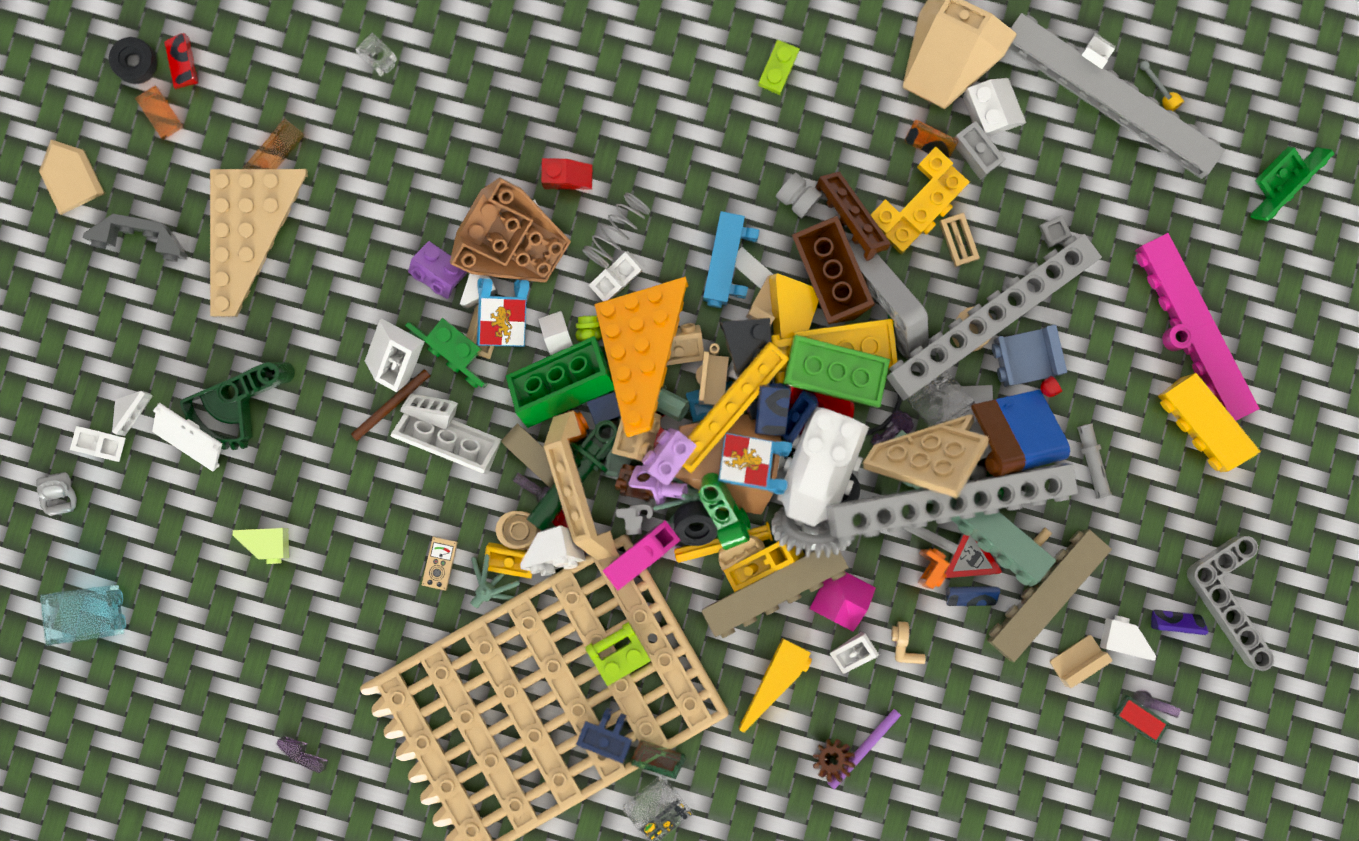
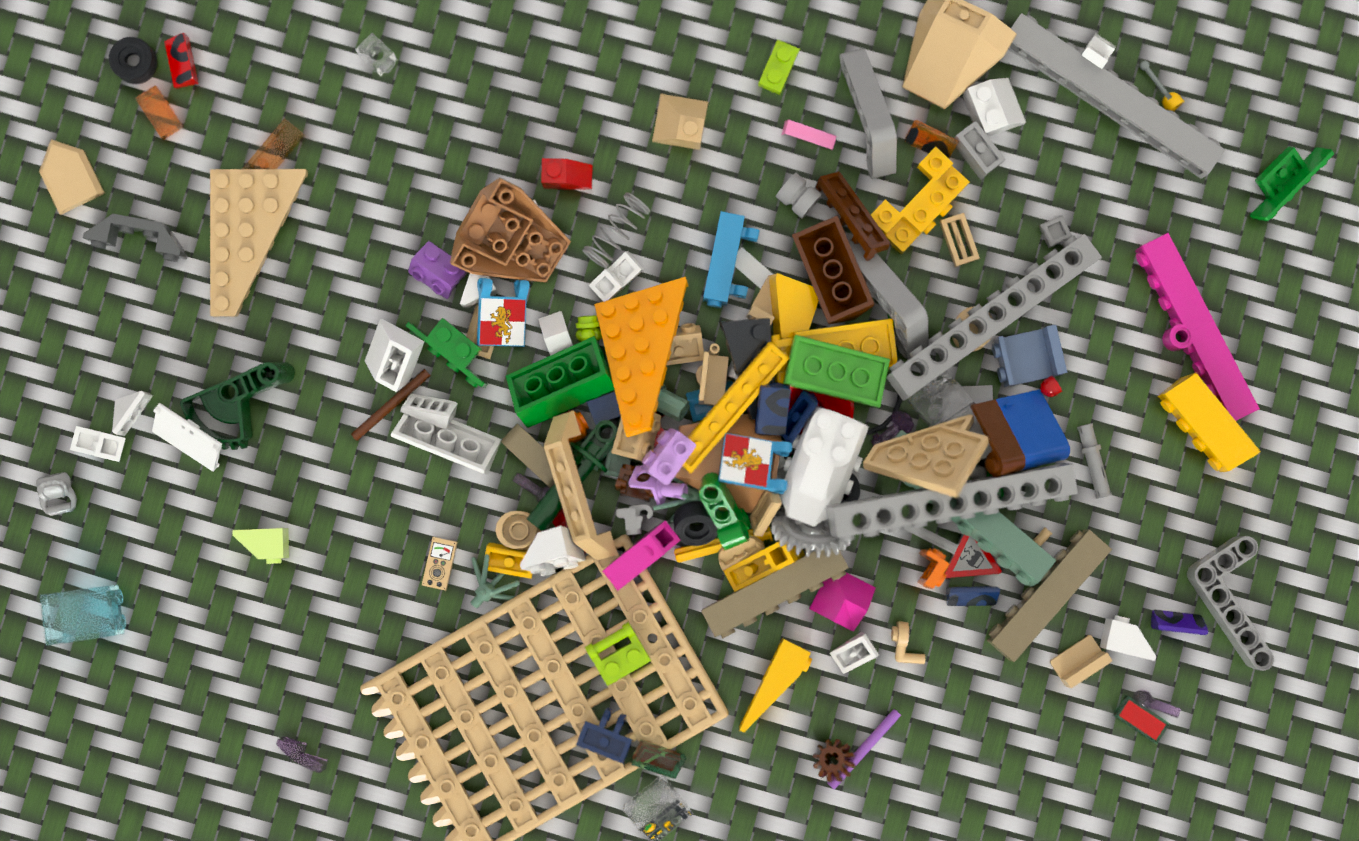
none -> tan slope [652,94,708,150]
none -> tan tile [750,490,782,536]
none -> bright pink piece [781,120,836,150]
none -> light grey beam [840,48,897,179]

